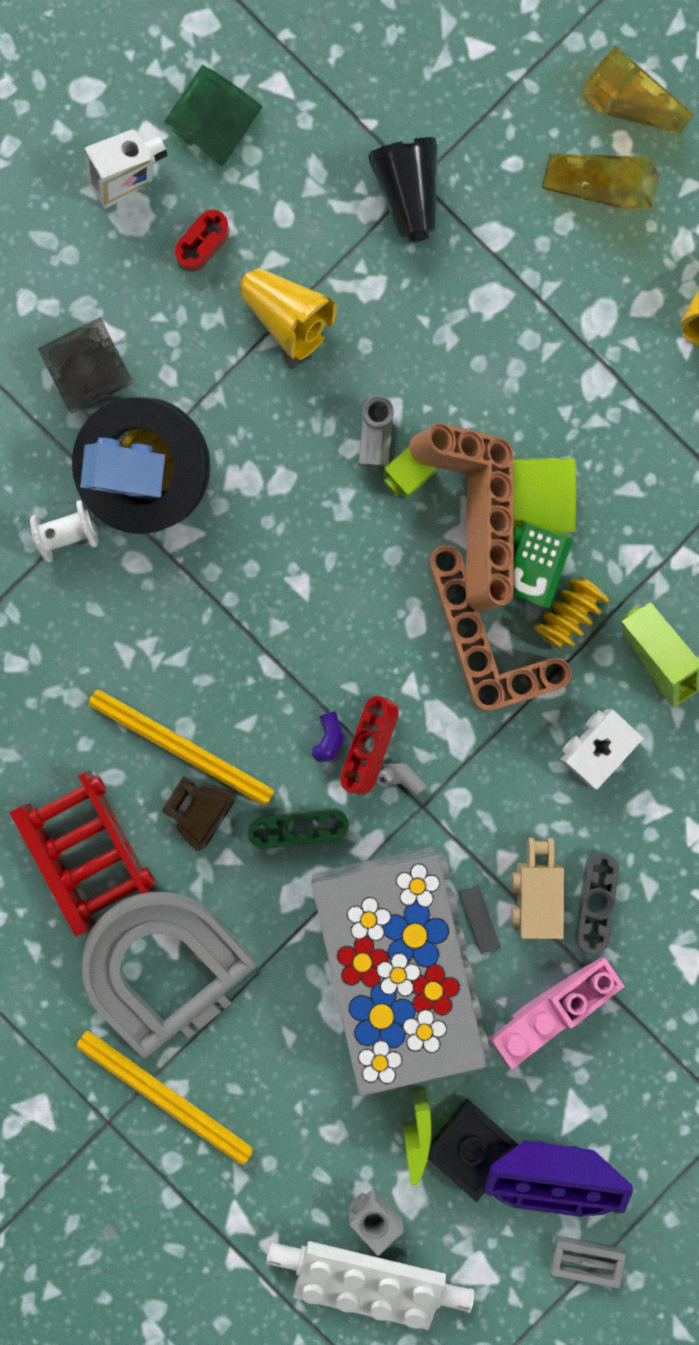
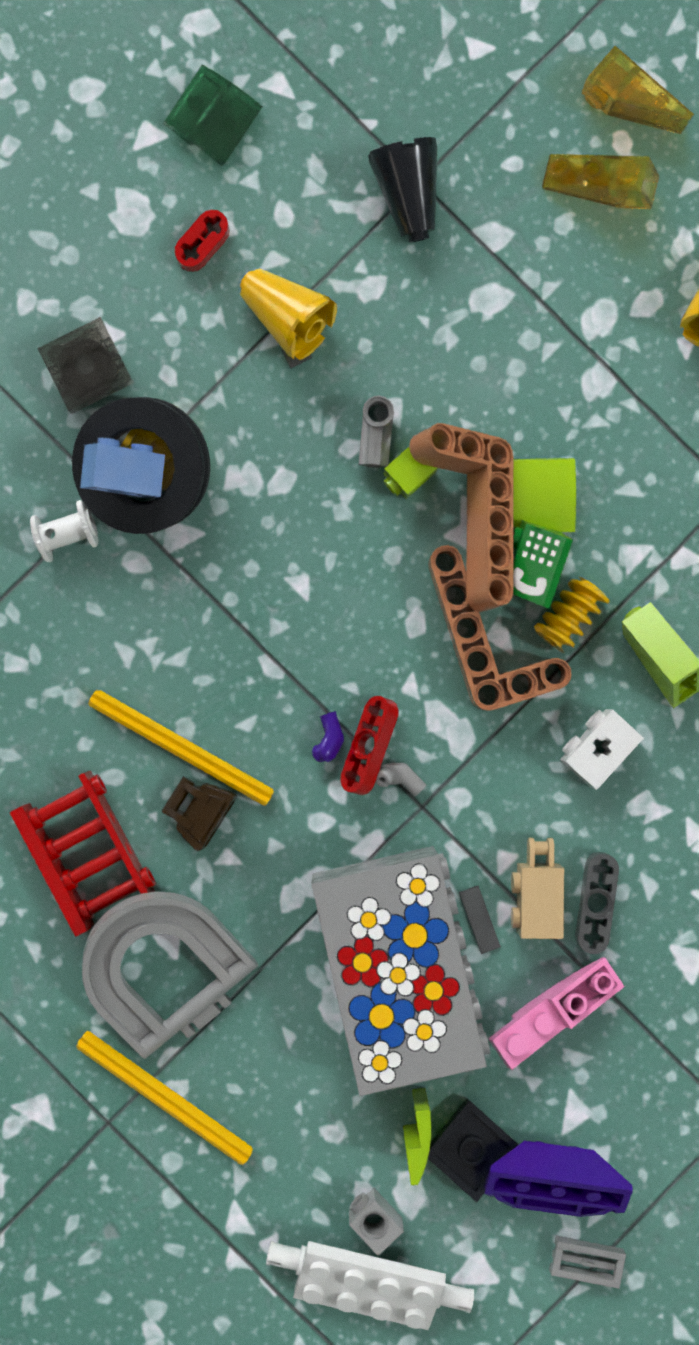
white torso [84,129,167,209] -> none
dark green beam [248,808,349,849] -> none

